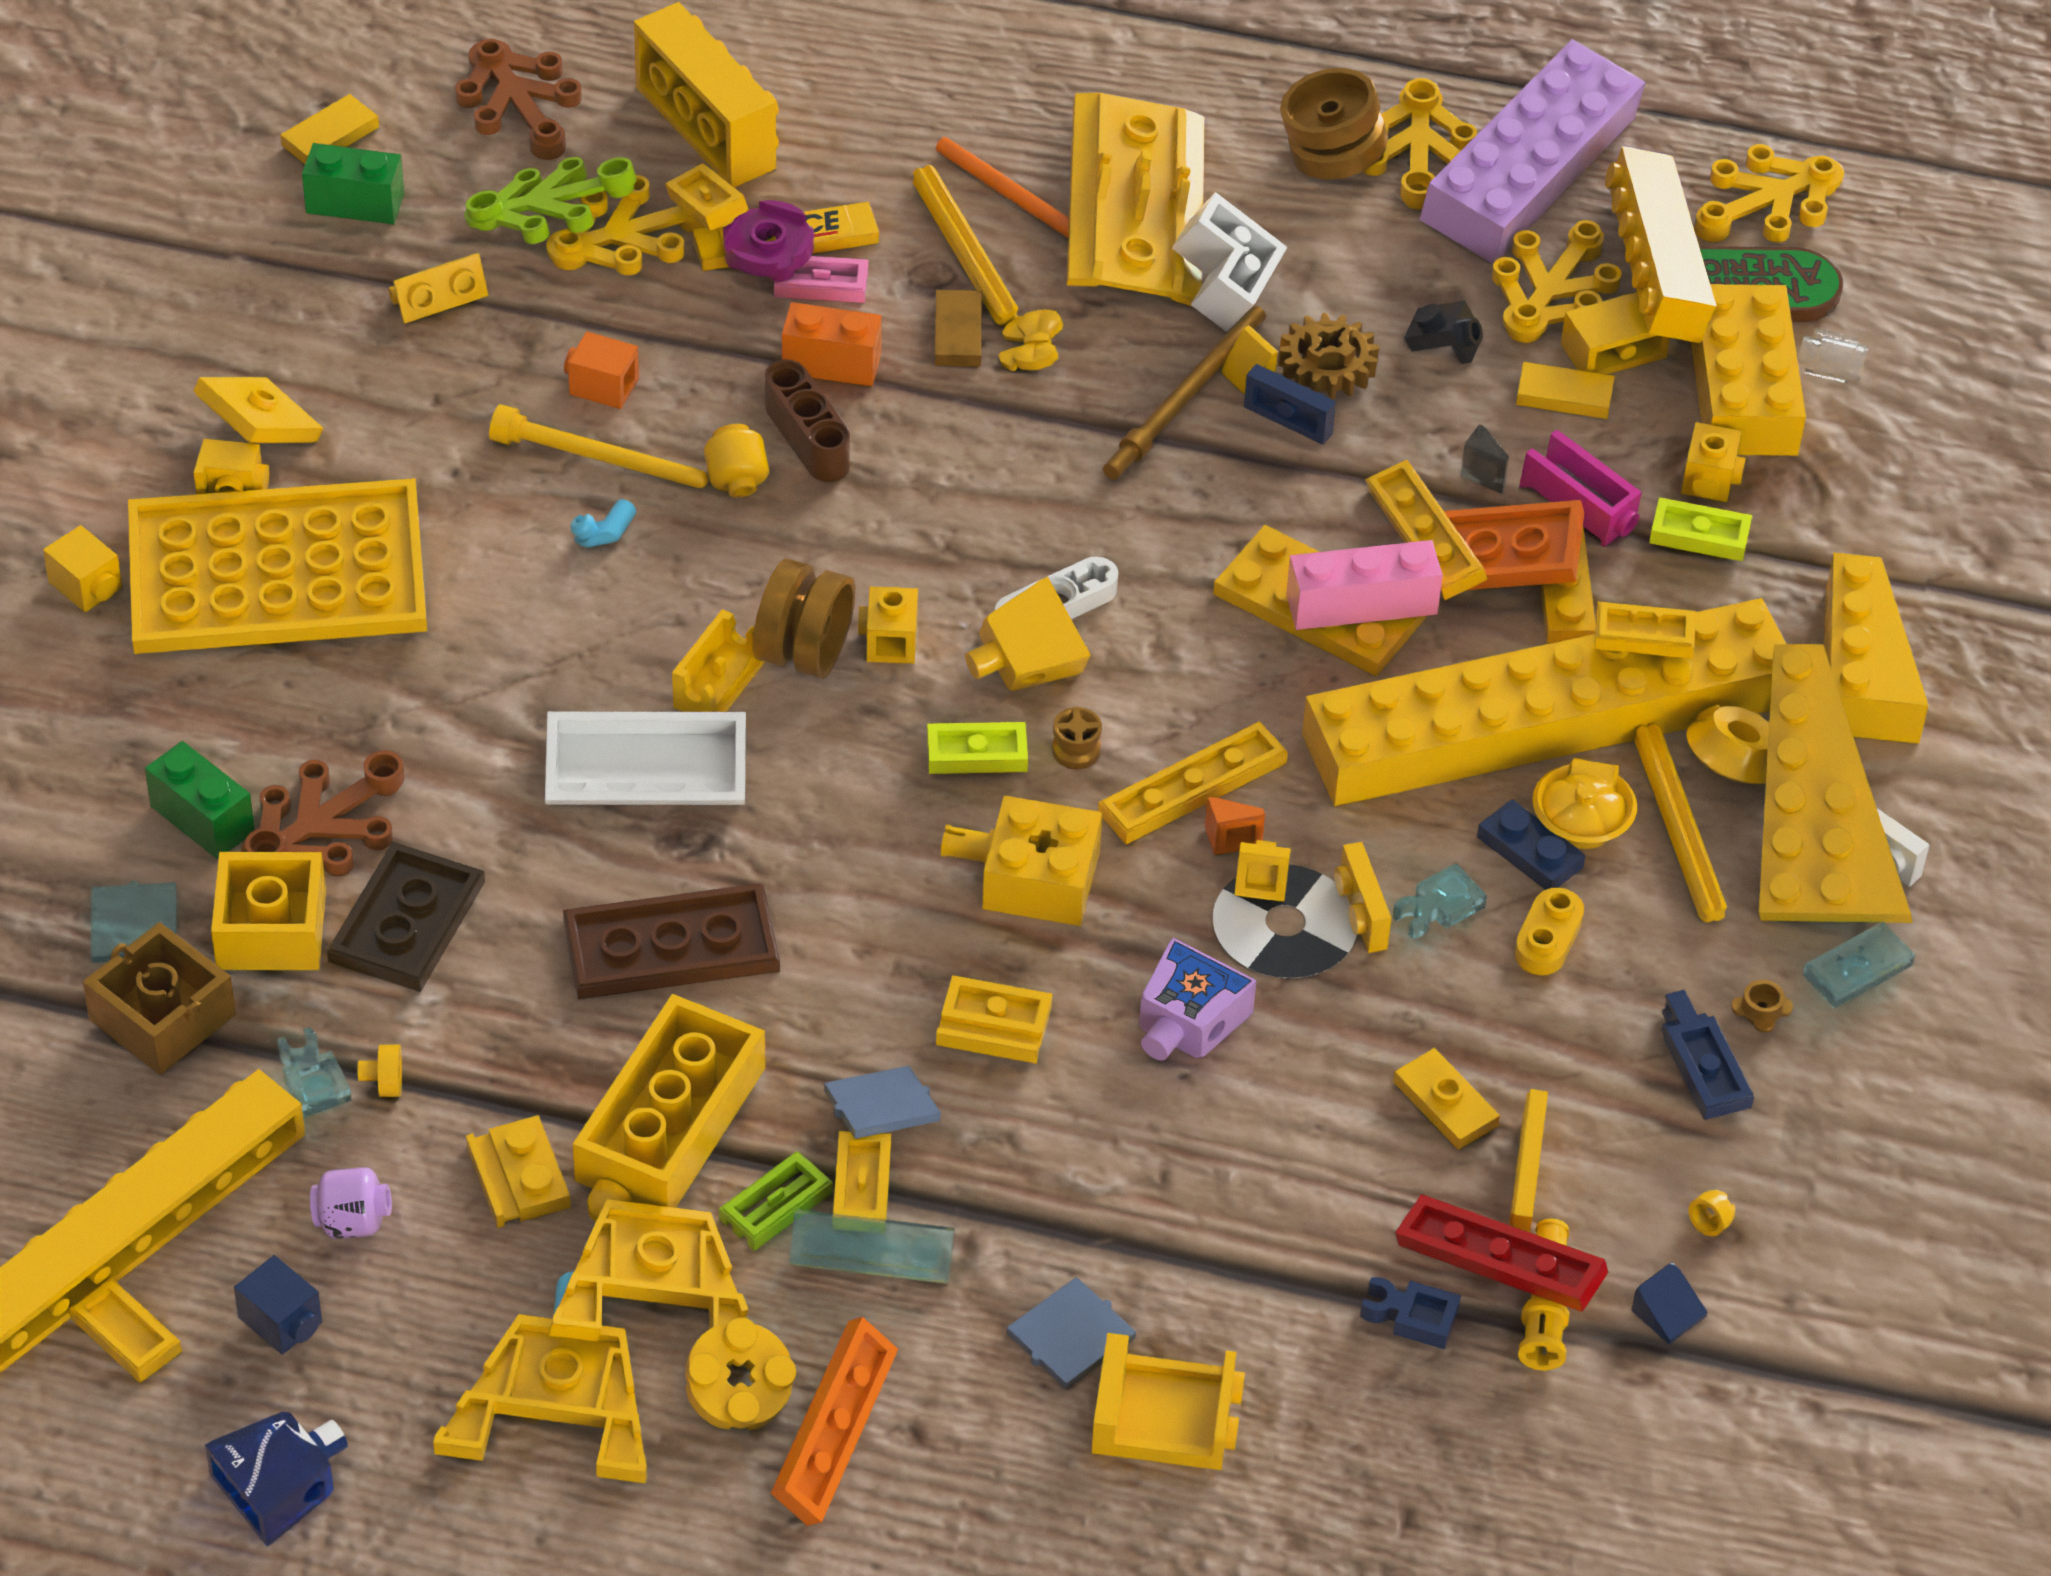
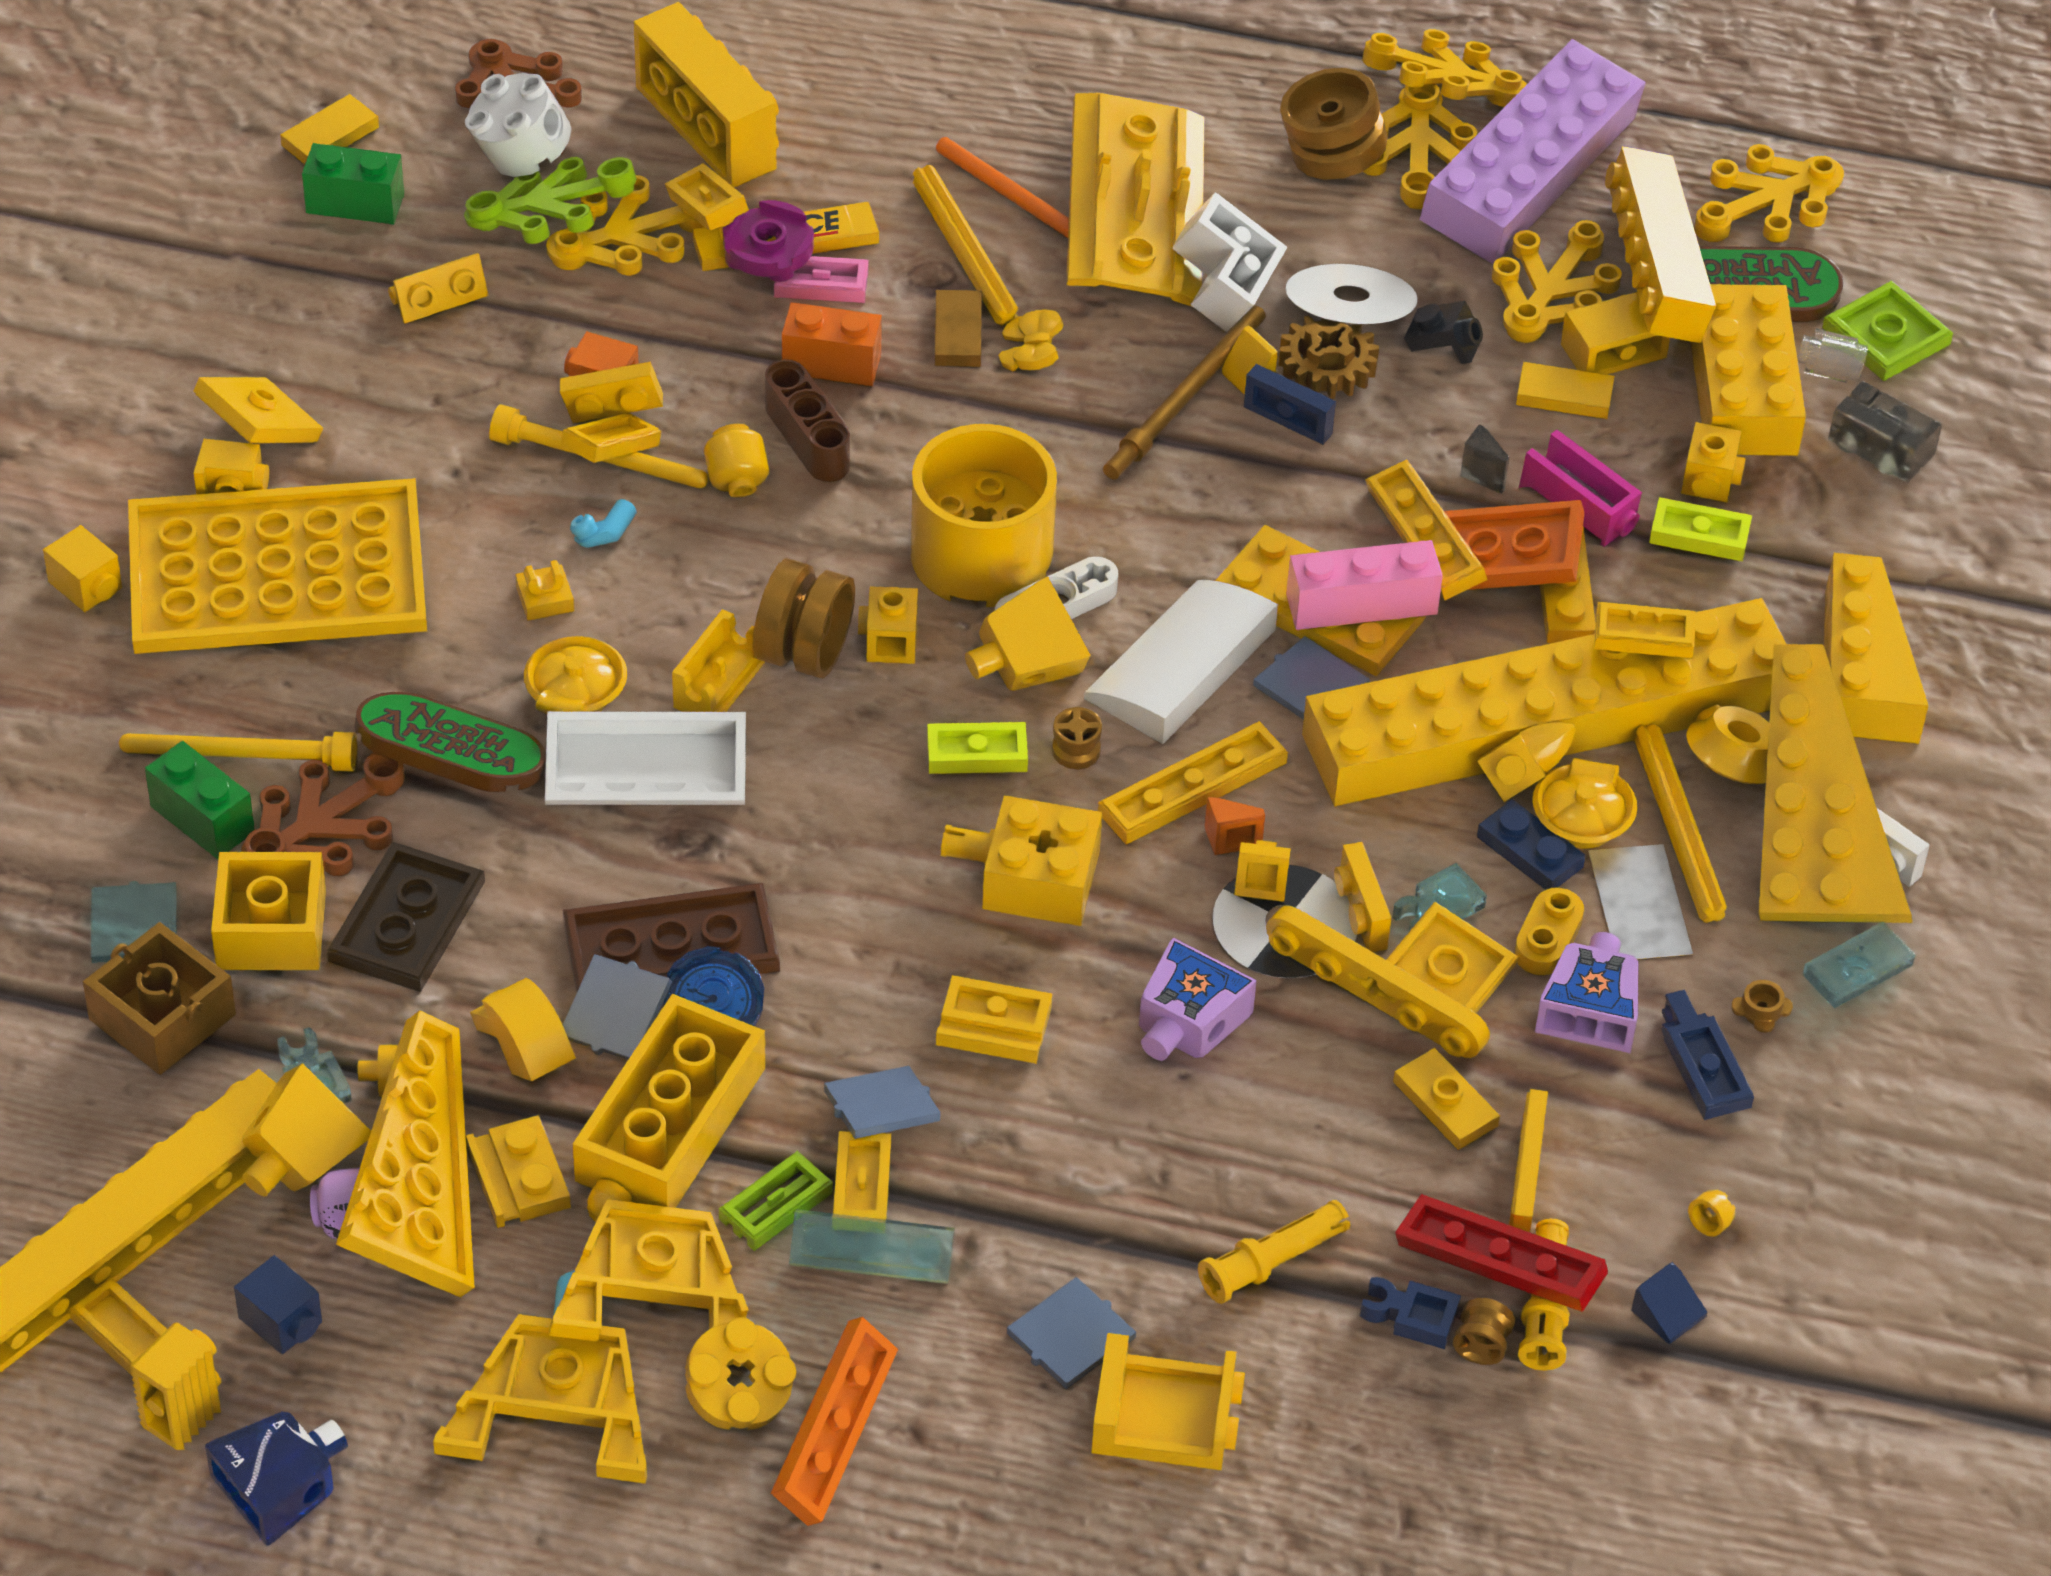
none -> yellow piece [119,732,358,772]
none -> yellow brick [129,1322,221,1450]
none -> yellow torso [242,1063,371,1197]
none -> yellow wing [336,1010,475,1298]
none -> tile [354,692,546,793]
none -> white brick [465,73,571,177]
none -> yellow brick [470,978,576,1081]
none -> yellow tile [515,560,574,621]
none -> yellow piece [524,636,627,715]
none -> yellow plate [560,361,663,423]
none -> yellow tile [561,412,662,463]
none -> sand blue piece [563,954,672,1060]
none -> clear blue tile [662,946,765,1026]
none -> yellow brick [911,424,1057,607]
none -> white slope [1084,580,1278,744]
none -> yellow pin [1198,1200,1351,1304]
none -> sand blue piece [1253,636,1370,720]
none -> yellow piece [1266,906,1490,1058]
none -> white sticker [1286,264,1417,324]
none -> yellow plant [1362,29,1527,107]
none -> yellow plate [1386,902,1518,1013]
none -> pearl gold wheel [1453,1298,1515,1365]
none -> yellow plate [1477,722,1576,802]
none -> lavender torso [1535,932,1638,1053]
none -> flat silver sticker [1588,844,1693,959]
none -> lime tile [1822,281,1953,381]
none -> clear smoke brick [1828,381,1942,483]

